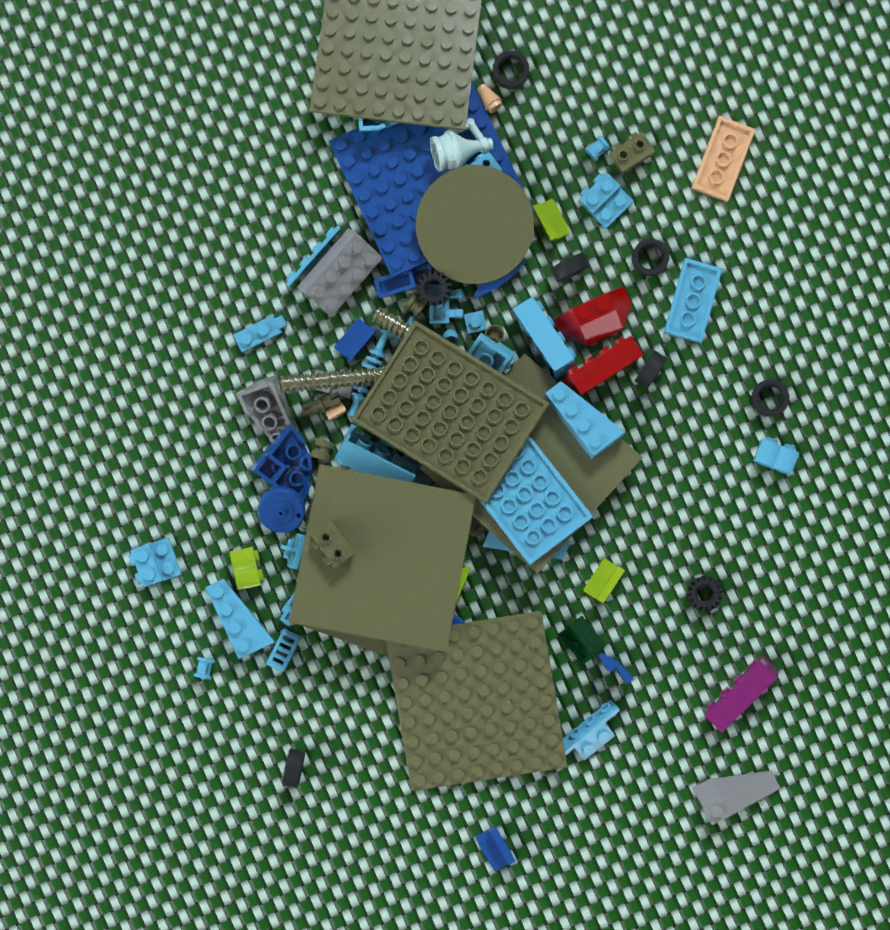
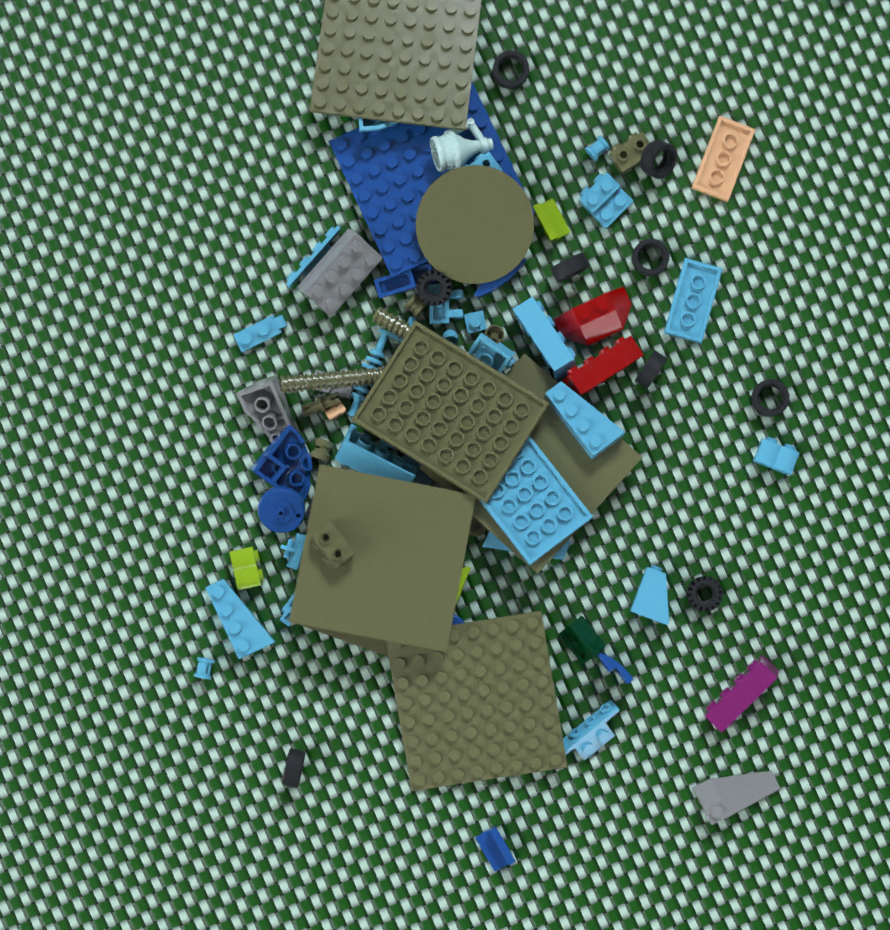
medium azure plate [128,537,182,587] -> none
medium azure slope [266,628,301,672] -> none
blue panel [334,318,376,362] -> none
light nougat cone [476,84,503,113] -> none
lime panel [583,558,625,603] -> none
none -> medium azure slope [630,565,669,625]
none -> black tyre [640,139,678,179]

